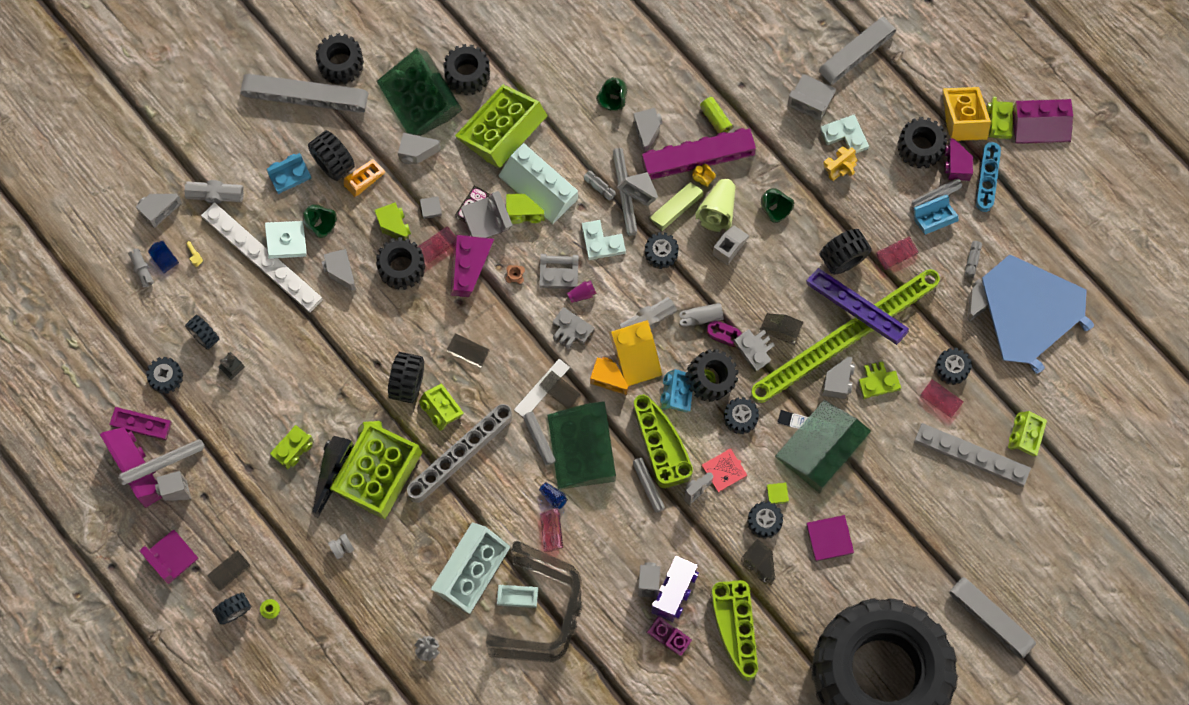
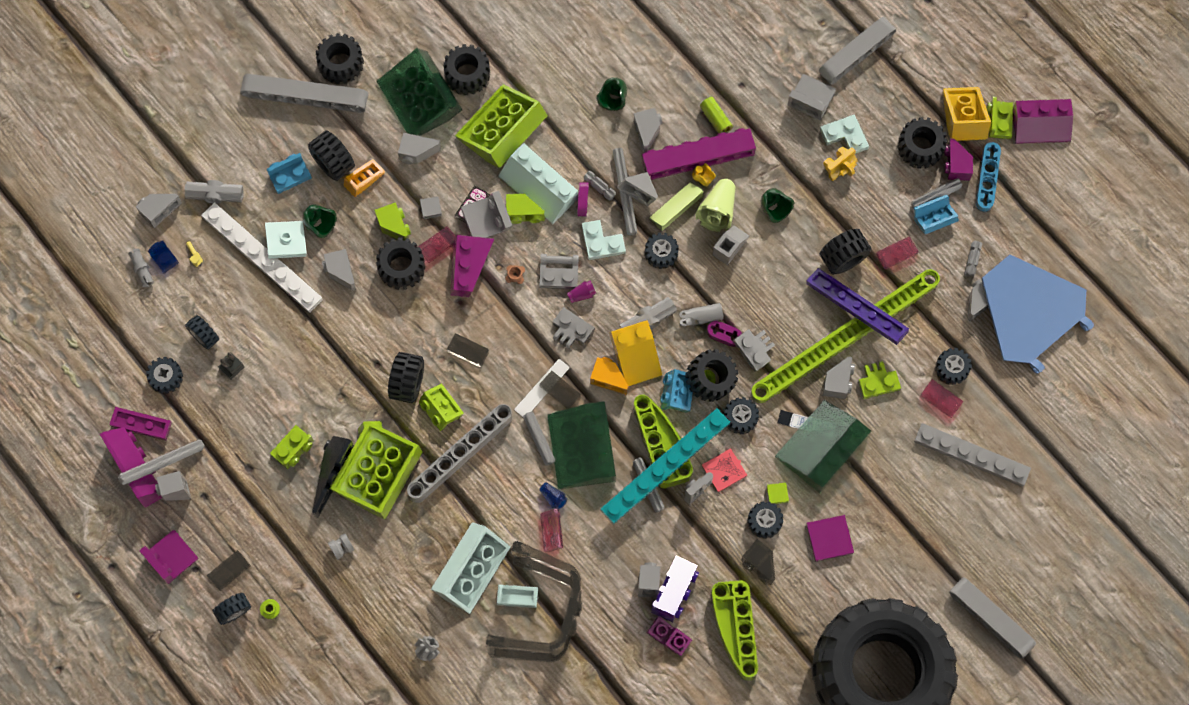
clear smoke slope [759,313,804,346] -> none
lime bracket [1008,411,1047,456] -> none
none -> magenta beam [577,182,589,217]
none -> teal plate [600,408,730,525]

